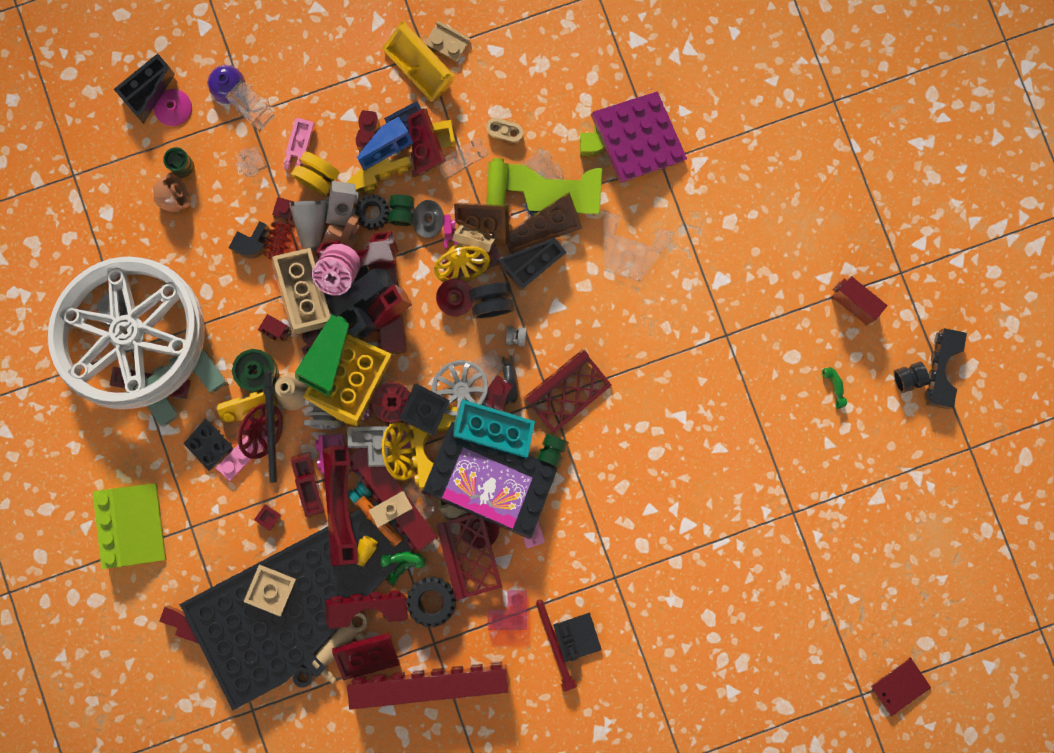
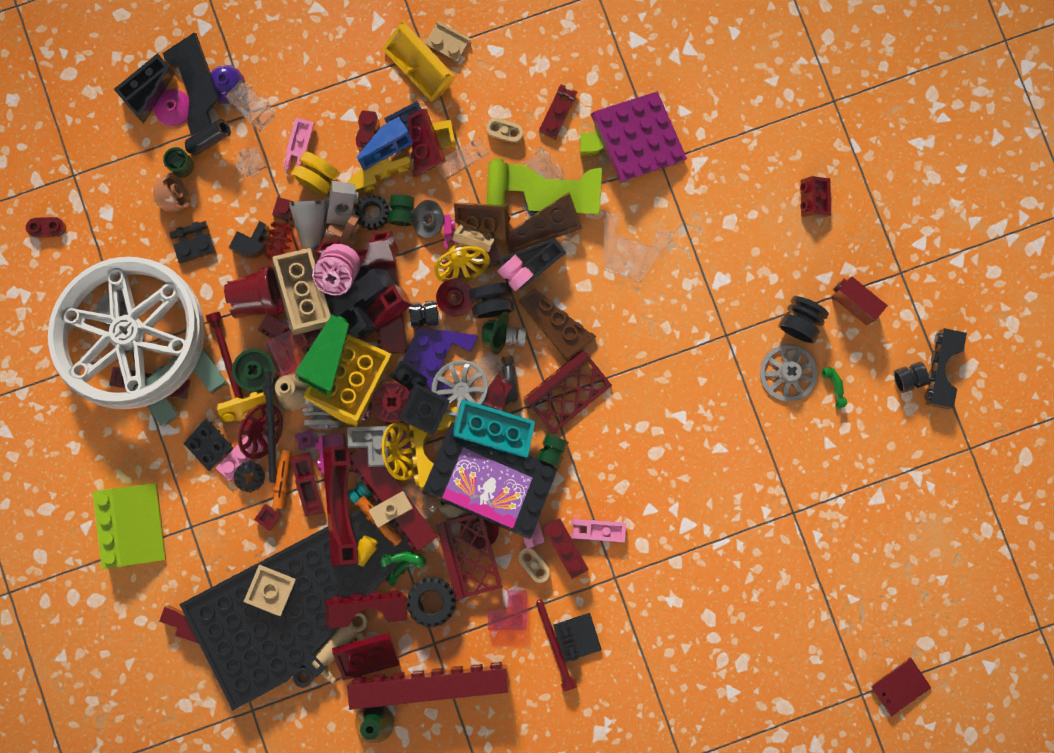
none -> dark red plate [26,217,66,238]
none -> black door [162,33,231,156]
none -> black plate [169,221,216,264]
none -> dark red piece [205,312,243,399]
none -> dark red piece [224,266,284,319]
none -> black gear [233,462,265,493]
none -> clear pink plate [264,330,308,377]
none -> orange pin [272,450,292,509]
none -> magenta plate [295,429,316,451]
none -> dark green cone [355,706,394,743]
none -> black hips [389,360,428,390]
none -> dark purple wing [402,328,478,399]
none -> black wheel [409,301,439,328]
none -> dark green piece [482,311,509,355]
none -> bright pink wheel [497,254,533,291]
none -> tan plate [518,548,550,583]
none -> reddish brown wing [519,288,597,360]
none -> dark red plate [539,84,578,140]
none -> dark red arch [543,518,589,579]
none -> bright pink plate [571,519,626,542]
none -> light grey wheel [760,345,817,402]
none -> black wheel [778,296,829,344]
none -> dark red bracket [800,176,831,217]

